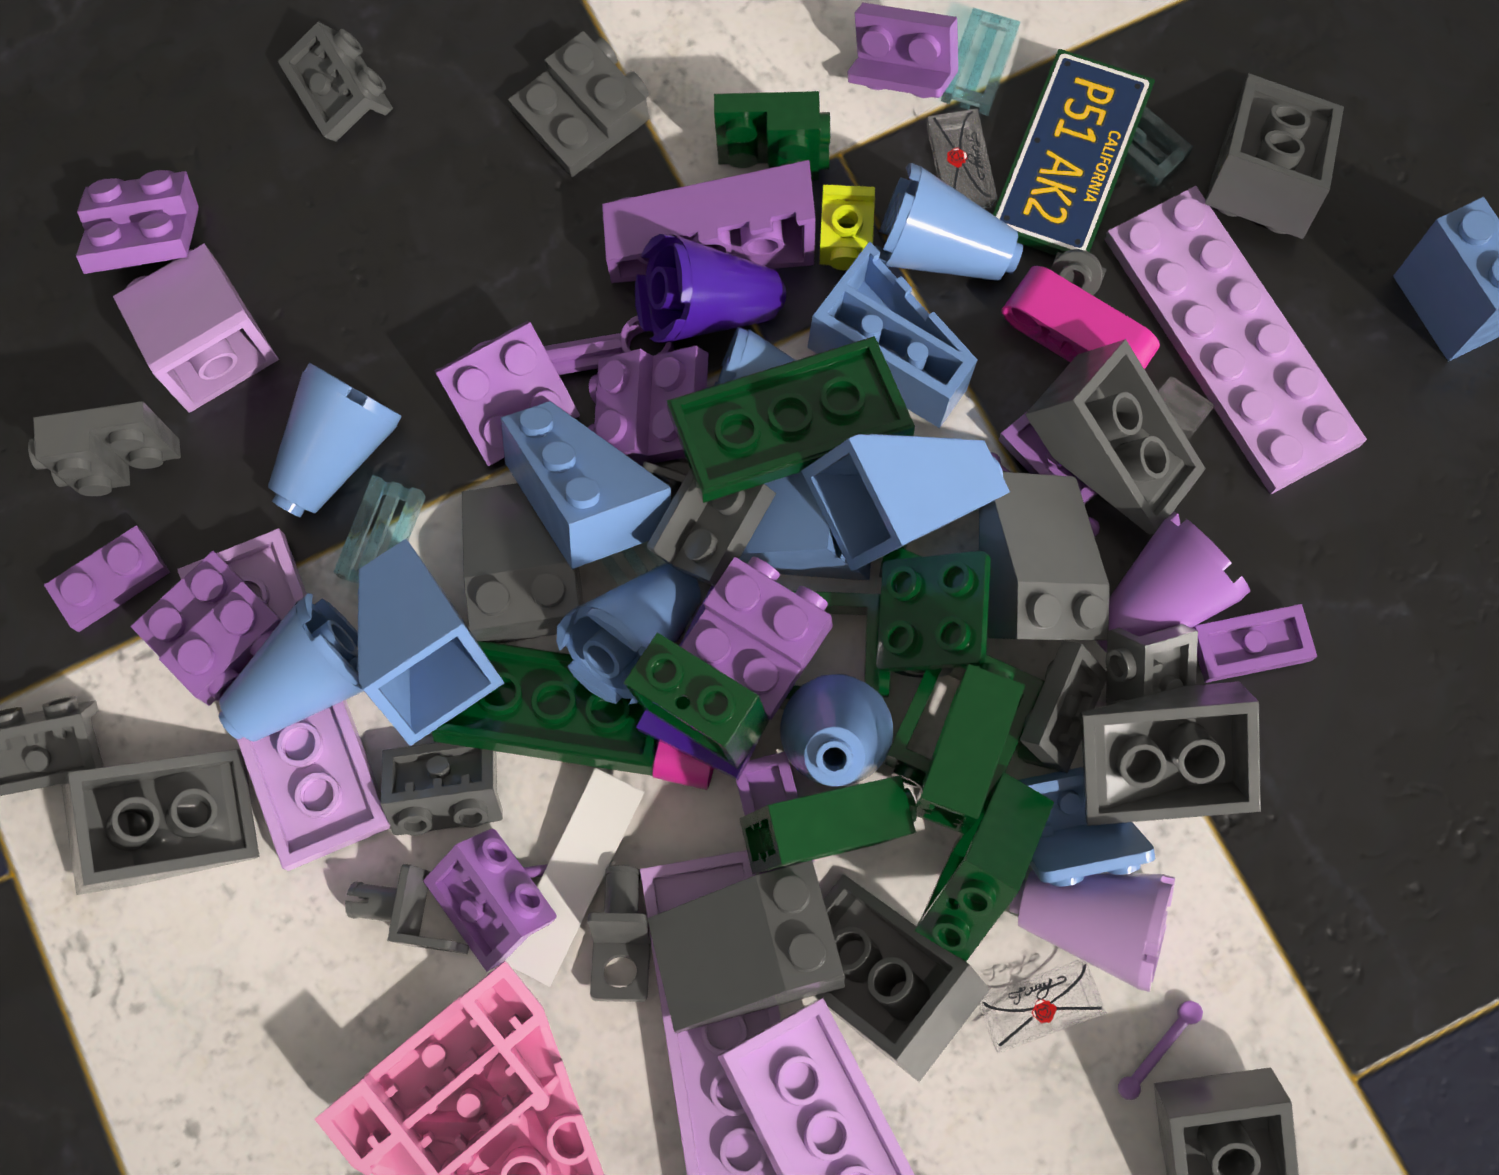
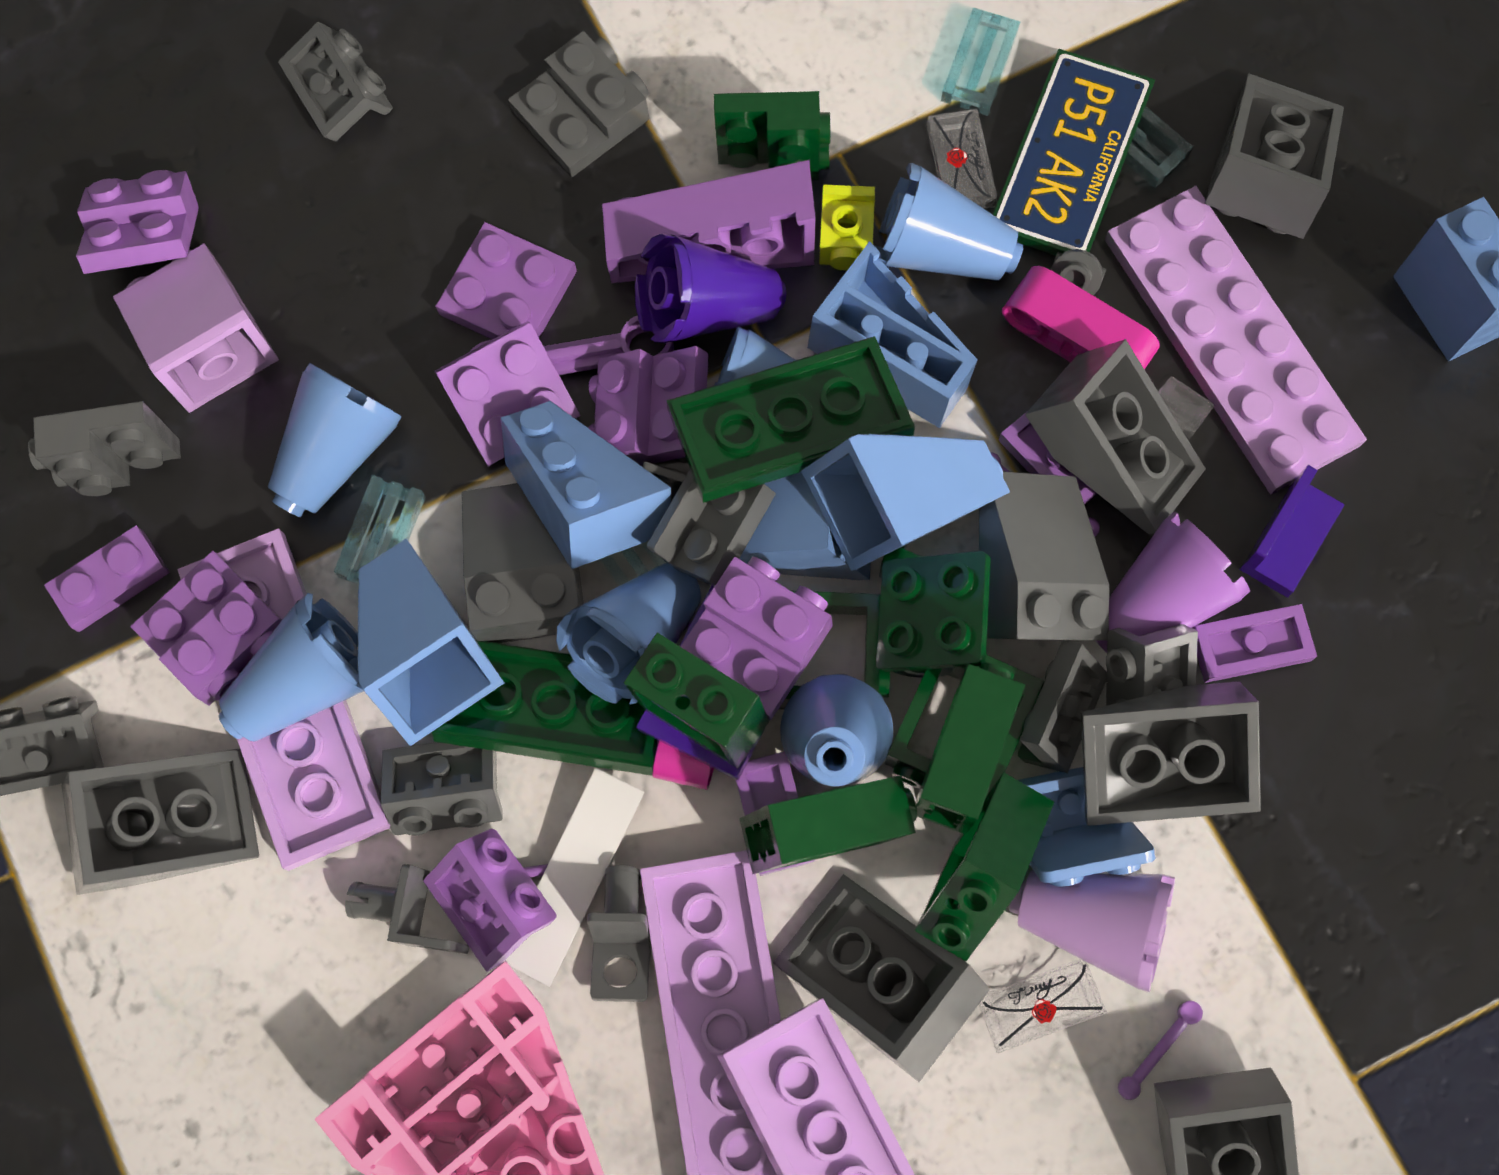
dark grey slope [647,860,845,1034] -> none
medium lavender bracket [847,2,958,98] -> none
none -> medium lavender plate [436,222,577,340]
none -> dark purple panel [1240,465,1345,598]

